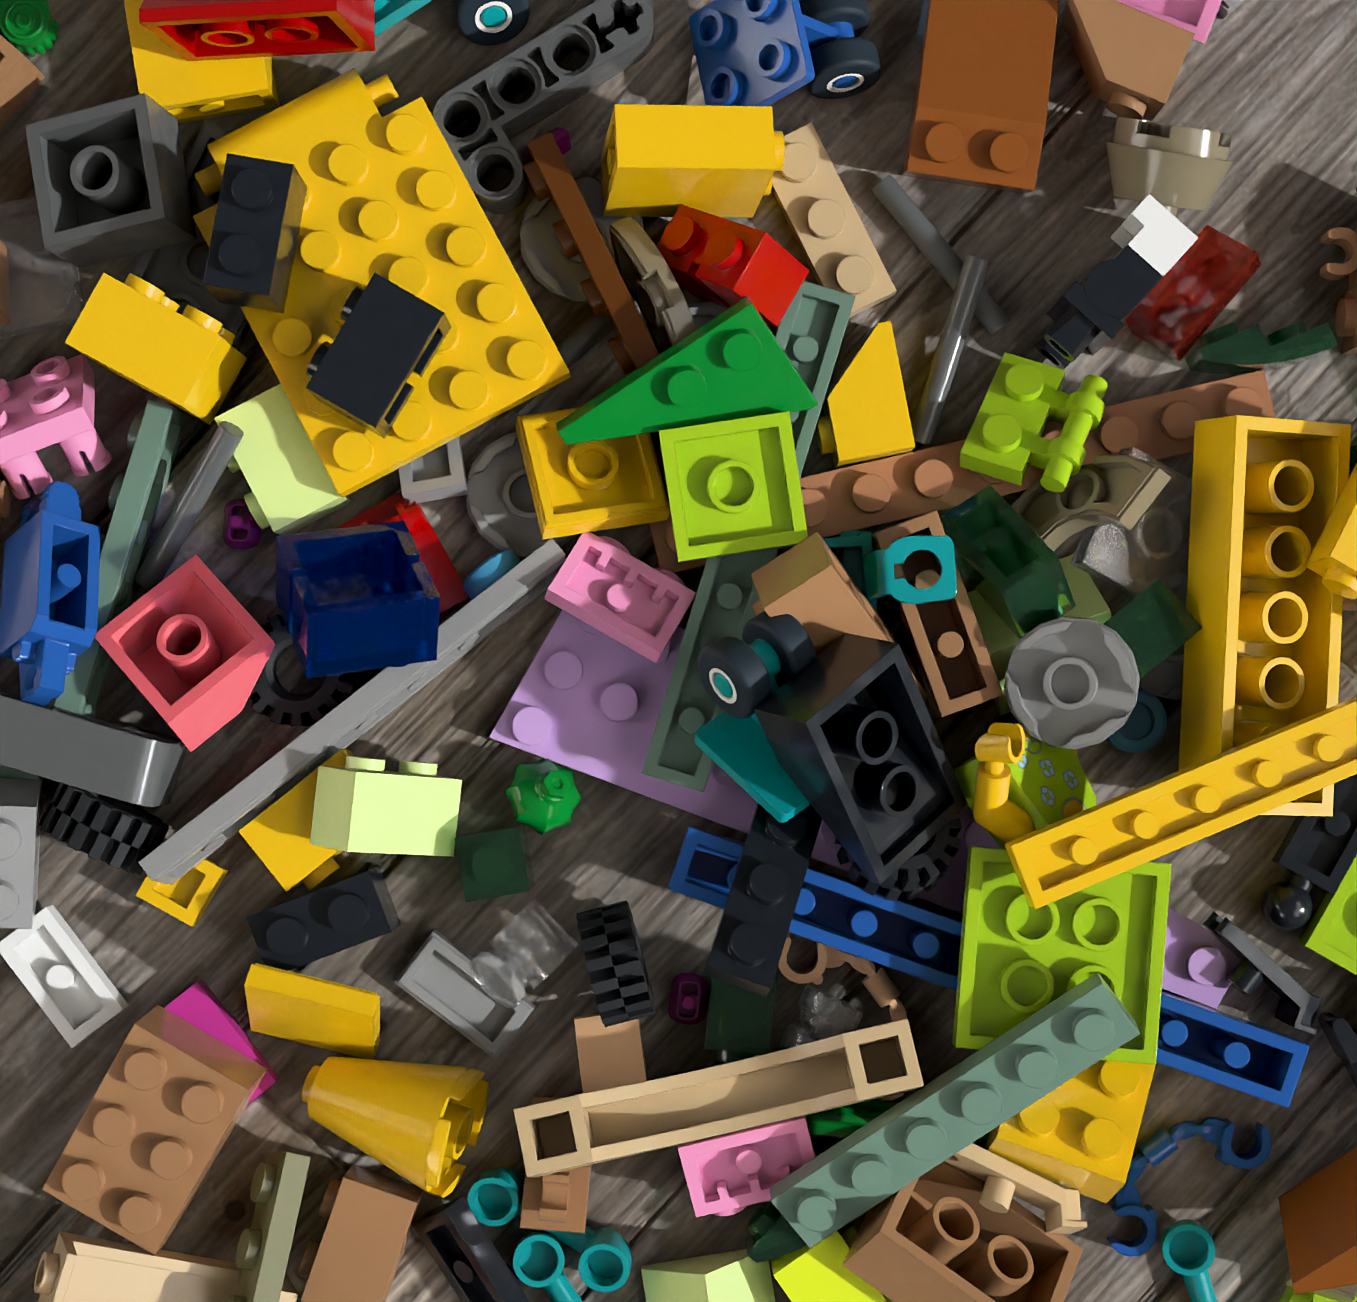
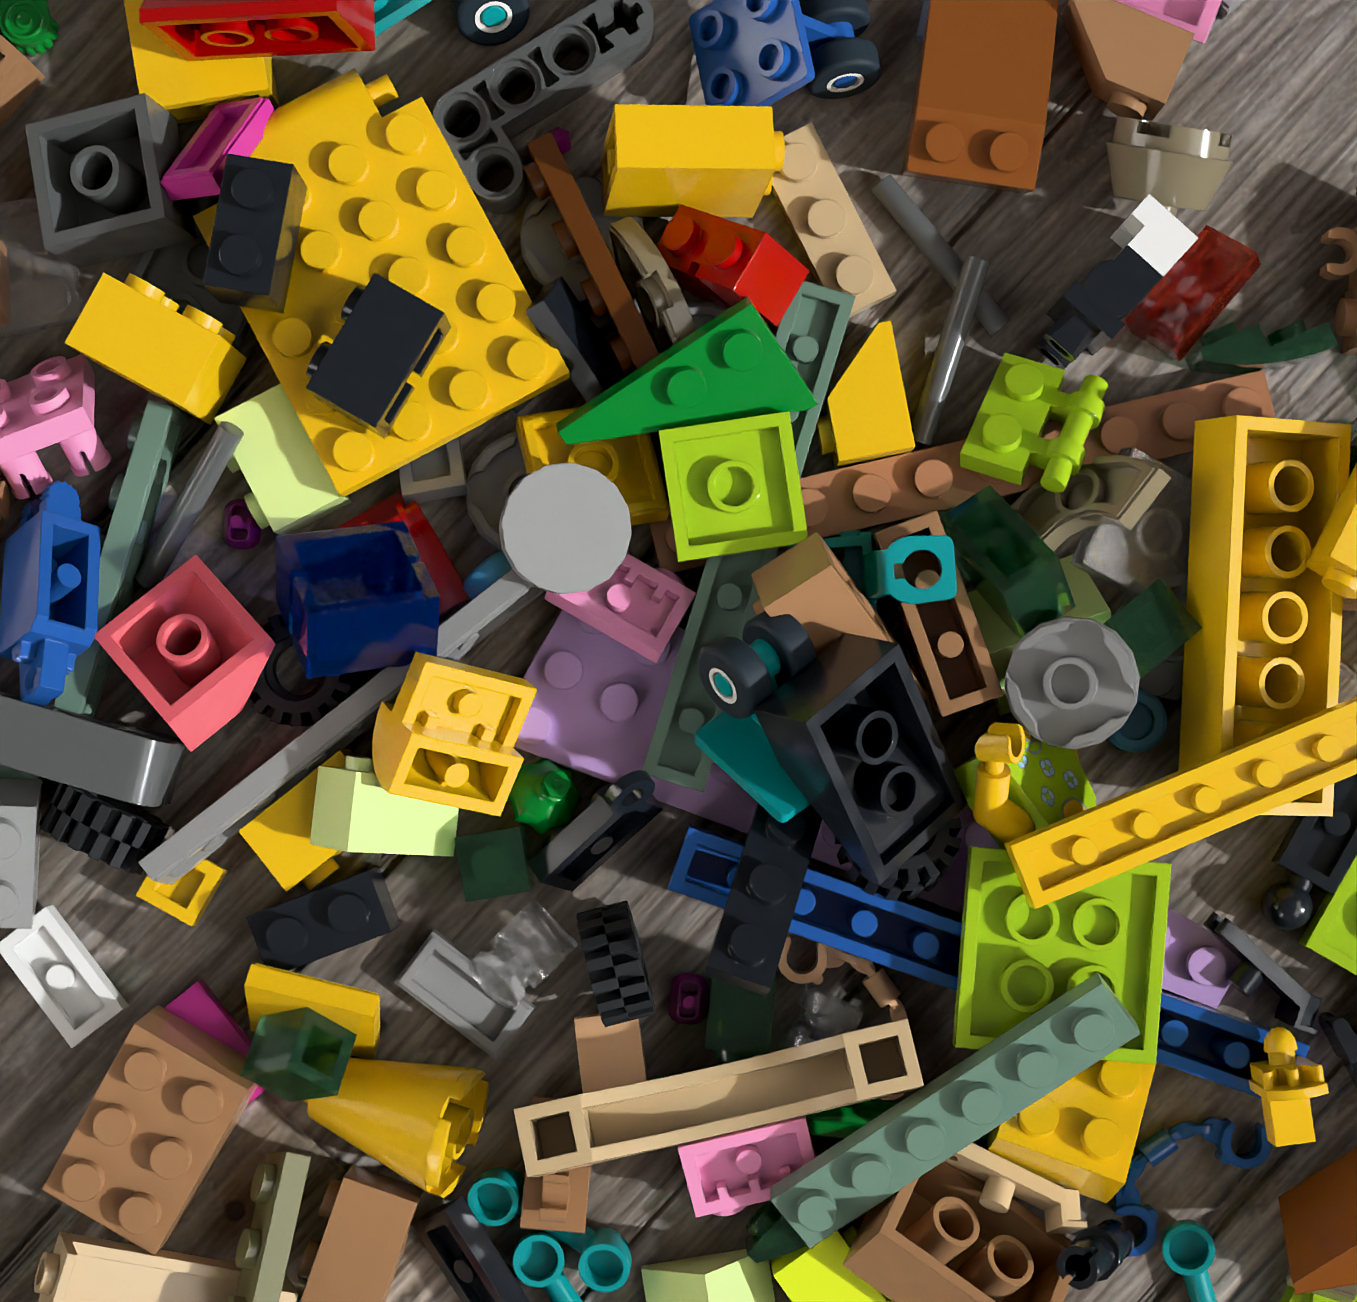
none -> dark pink tile [160,97,275,201]
none -> clear green brick [240,1007,357,1102]
none -> yellow brick [372,652,537,816]
none -> light grey tile [499,462,632,595]
none -> black tile [526,276,629,403]
none -> black hinge [528,770,663,892]
none -> black pin [1056,1219,1135,1290]
none -> yellow piece [1249,1027,1329,1147]

